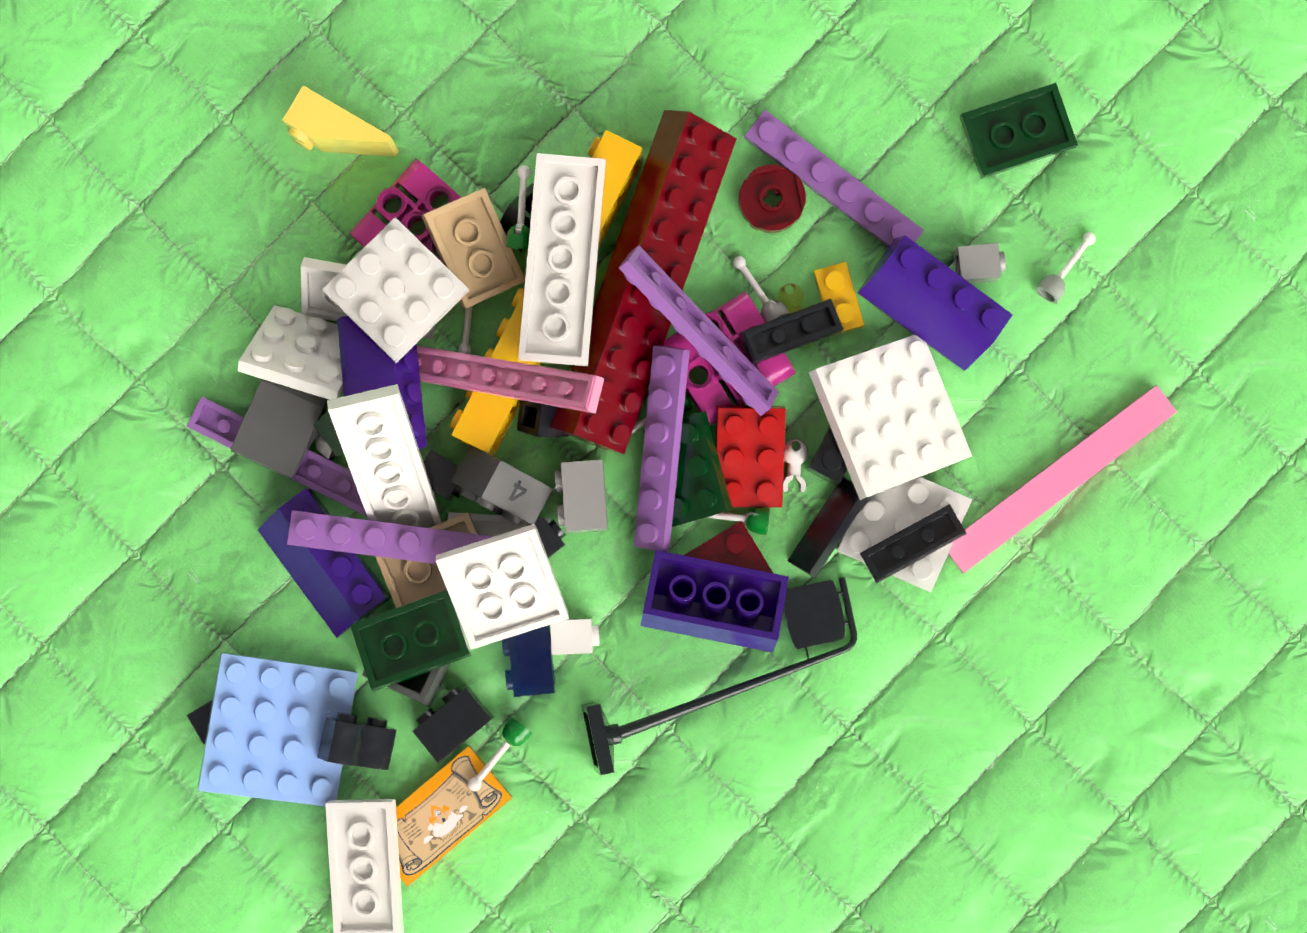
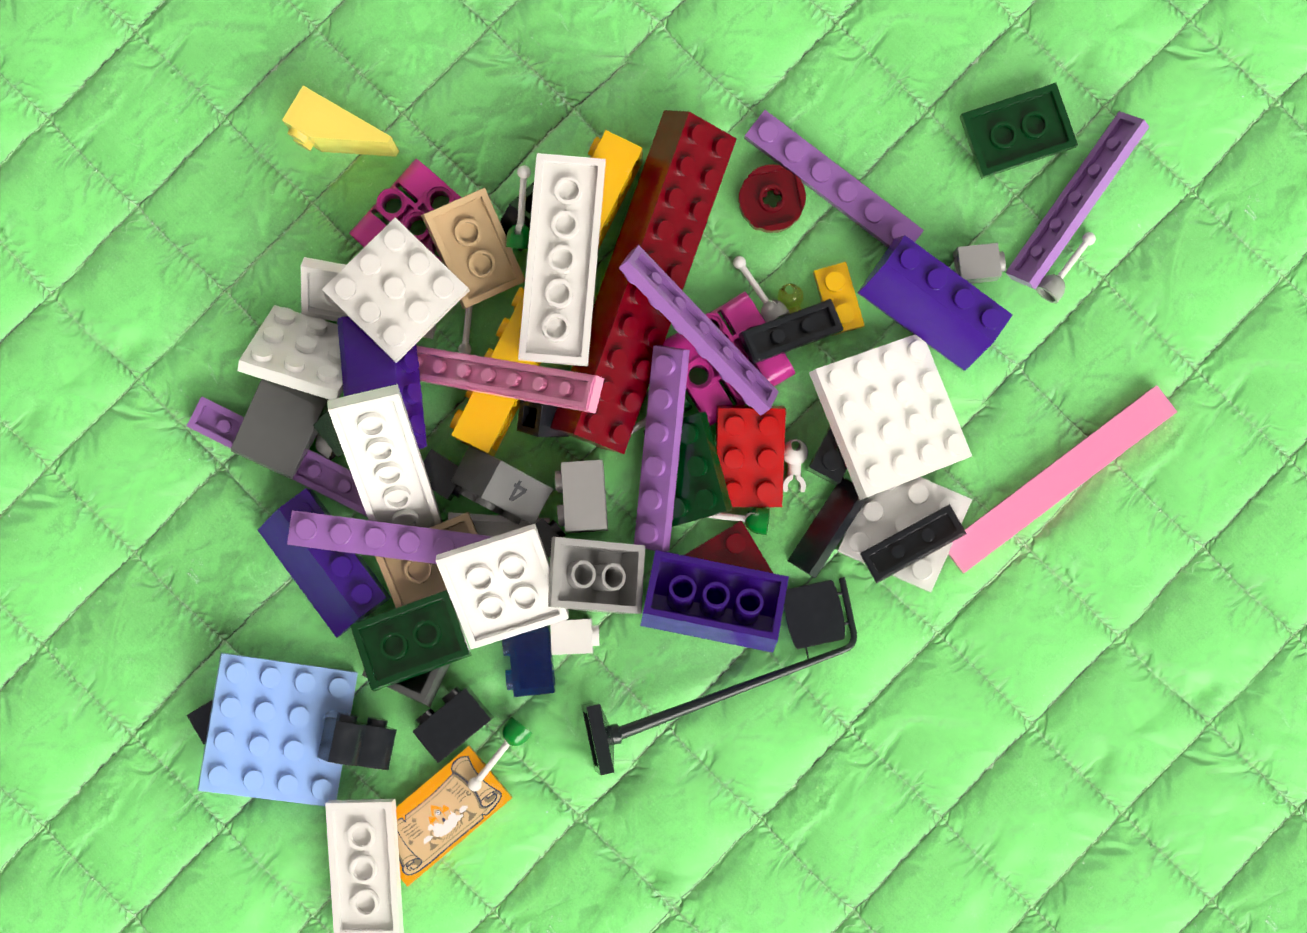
none -> light grey slope [548,537,645,614]
none -> medium lavender plate [1005,111,1149,289]

